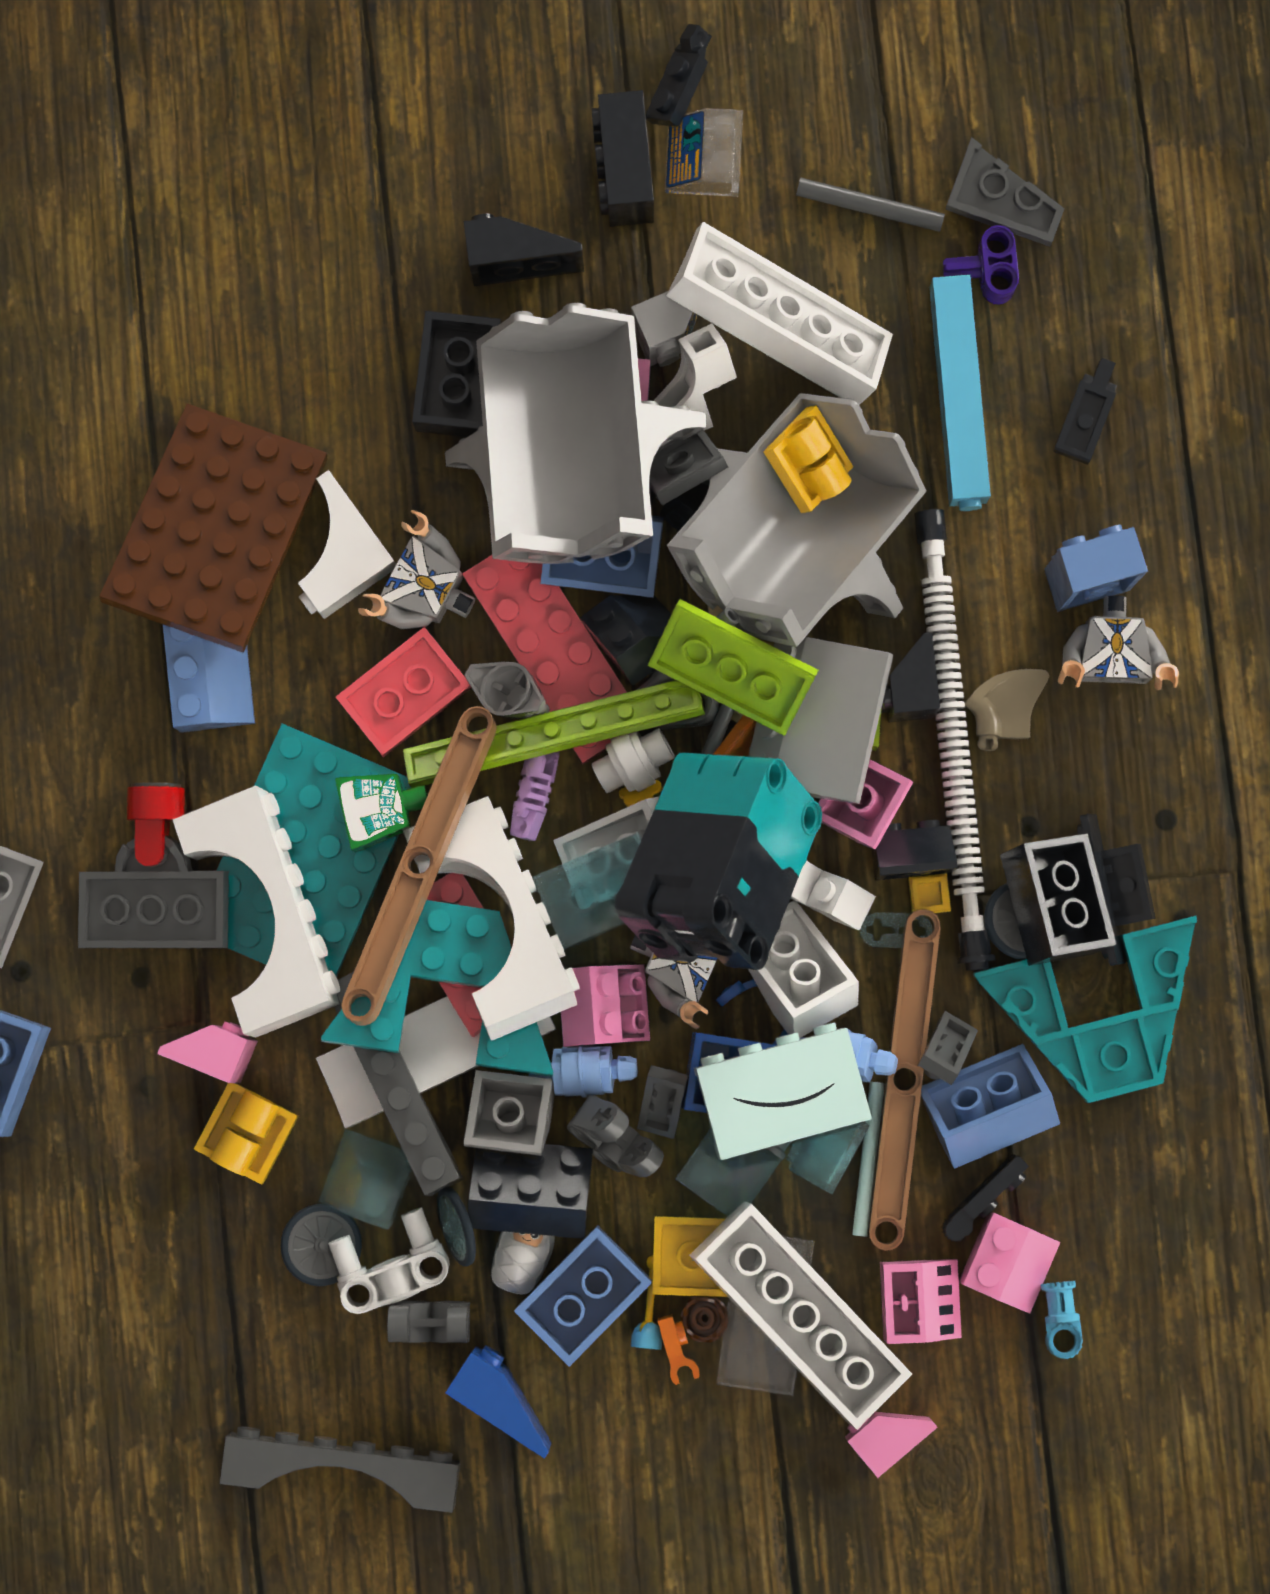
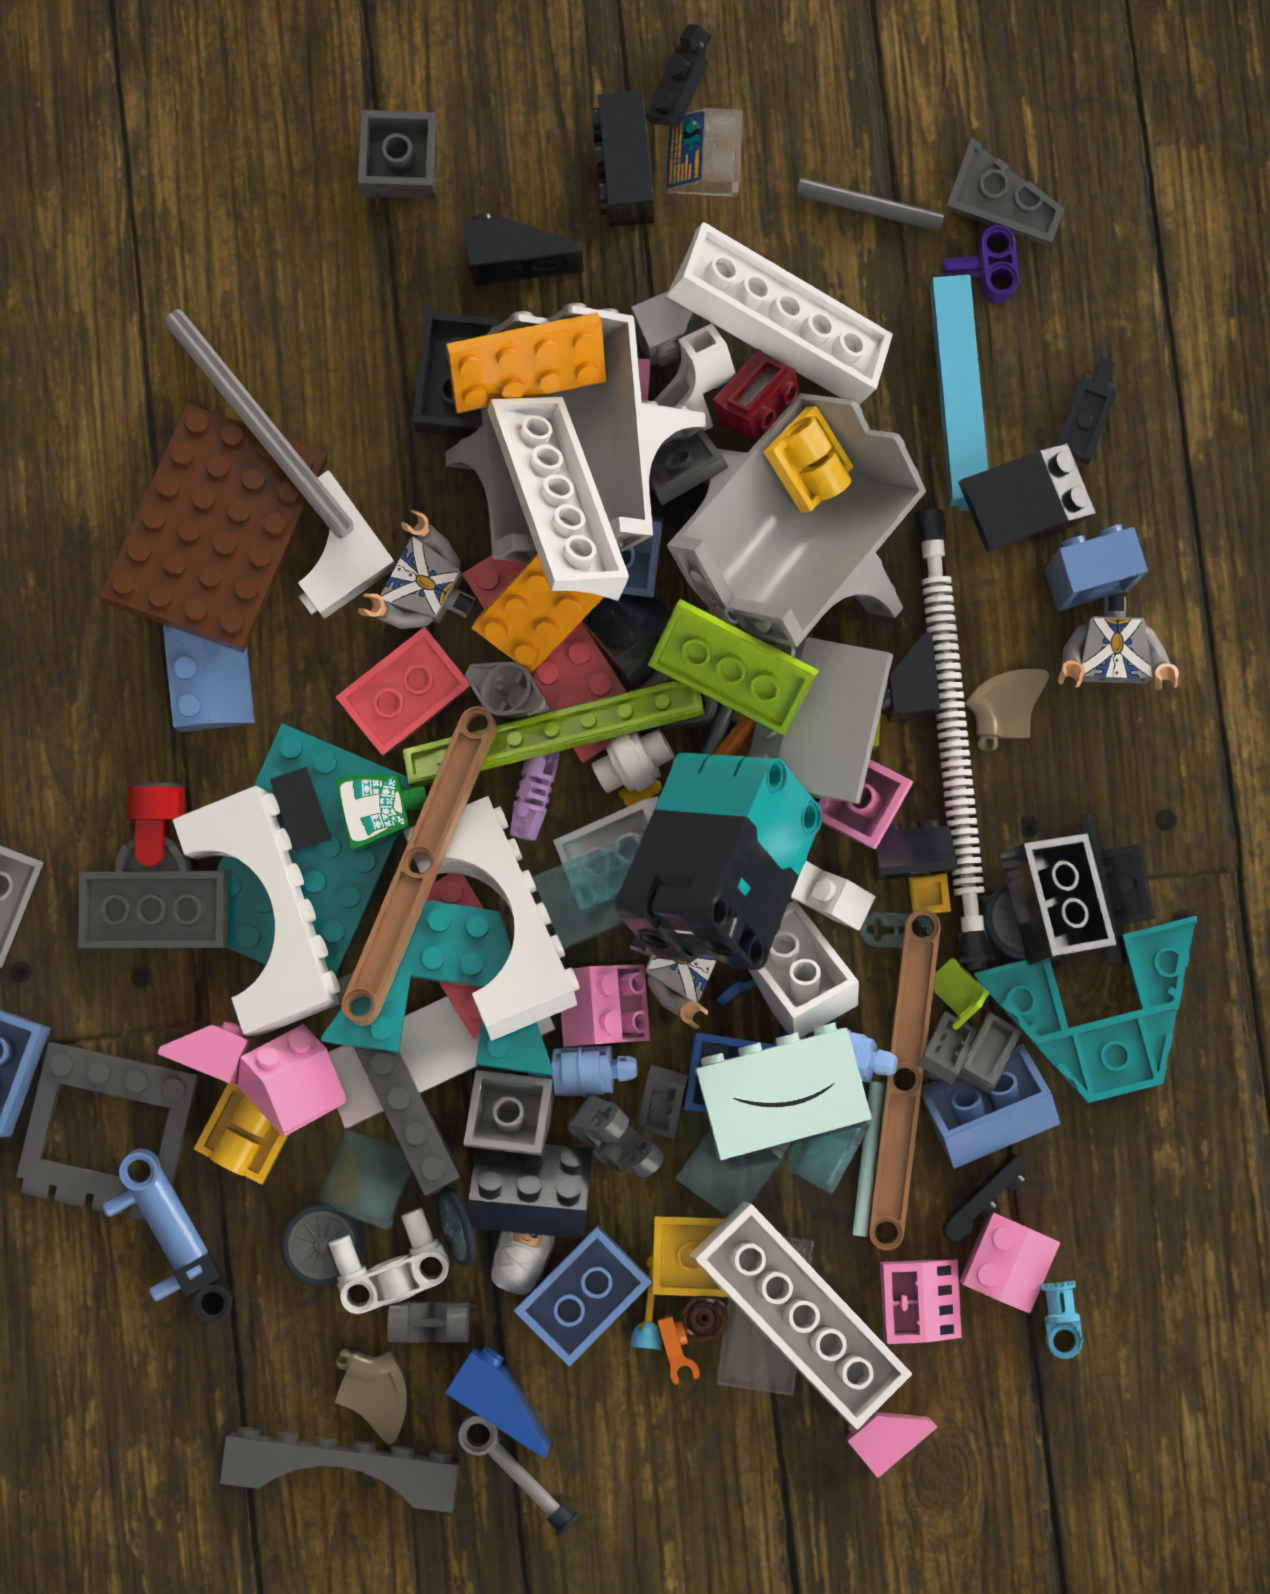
none -> dark grey hinge [16,1042,199,1222]
none -> medium blue piece [102,1148,234,1323]
none -> light grey axle [165,309,354,538]
none -> bright pink slope [238,1024,347,1137]
none -> black tile [270,767,332,852]
none -> dark tan arm [335,1348,407,1445]
none -> dark grey brick [358,110,439,199]
none -> light orange plate [446,312,606,413]
none -> light grey piece [458,1412,580,1537]
none -> light orange plate [471,553,604,674]
none -> white arch [487,397,629,601]
none -> dark red window [713,349,799,442]
none -> lime bracket [933,958,989,1031]
none -> black slope [958,444,1096,552]
none -> dark grey tile [958,1012,1022,1094]

